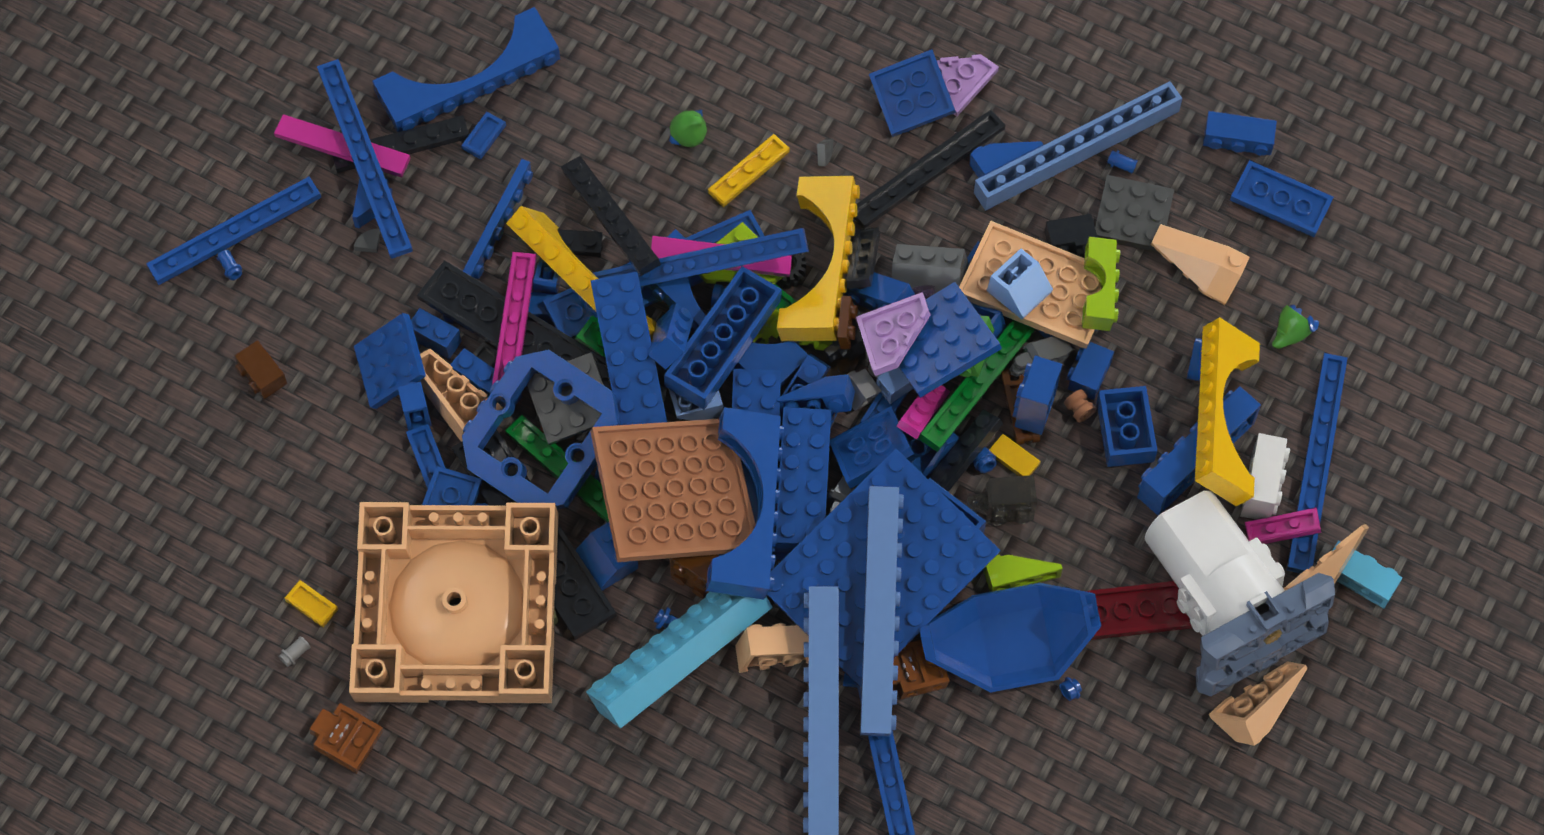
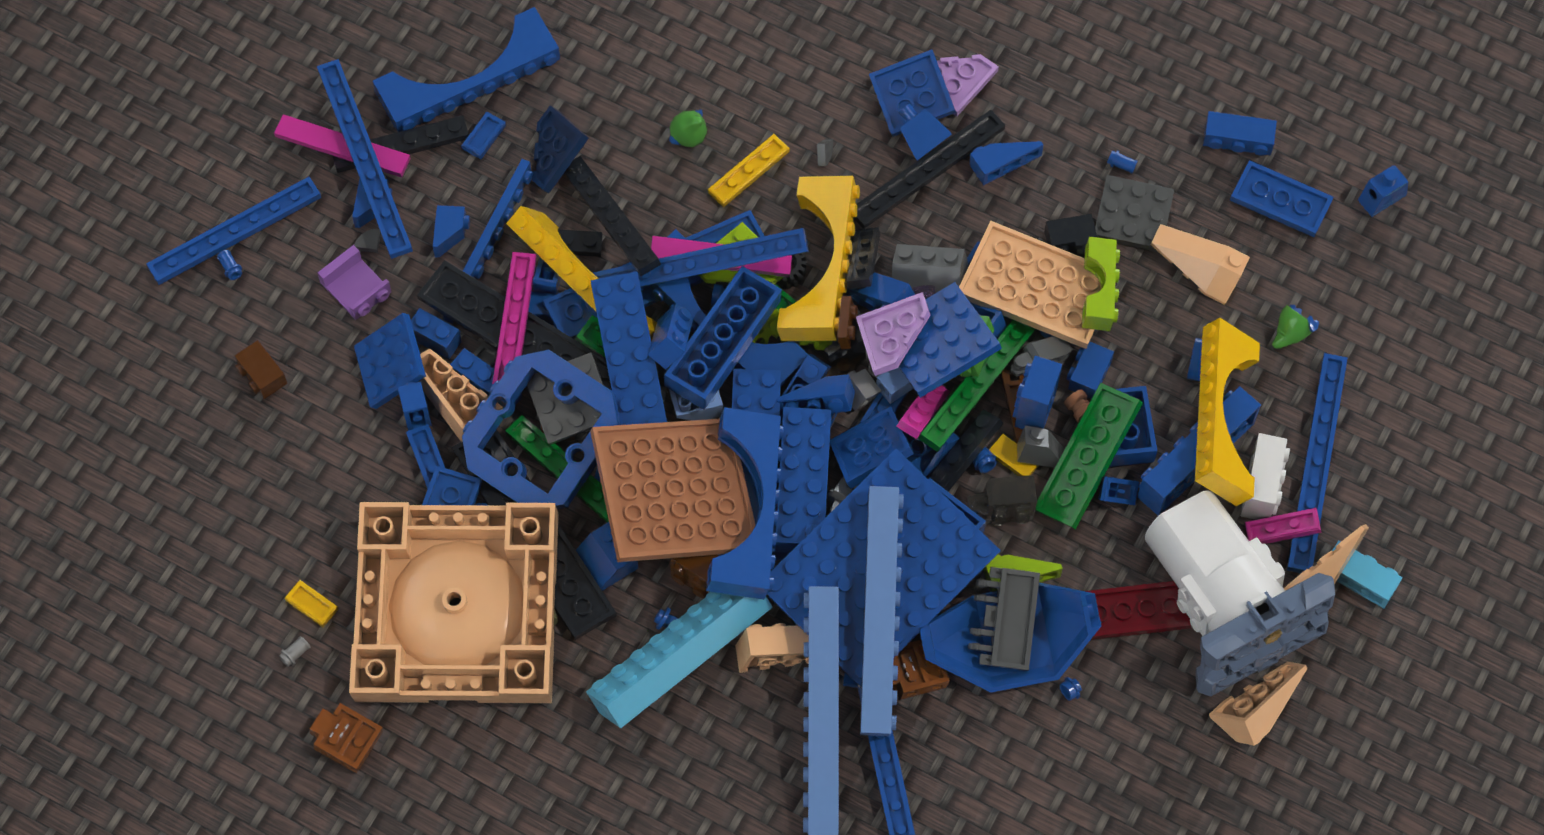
medium blue brick [974,81,1182,211] -> none
light blue slope [987,248,1053,319] -> none
none -> medium lavender panel [318,245,391,320]
none -> blue slope [433,205,470,257]
none -> dark blue plate [532,105,589,193]
none -> blue torso [899,103,952,161]
none -> dark grey hinge [968,567,1040,671]
none -> dark grey slope [1017,426,1064,468]
none -> green plate [1033,383,1143,530]
none -> blue slope [1098,476,1139,505]
none -> blue torso [1358,165,1408,217]

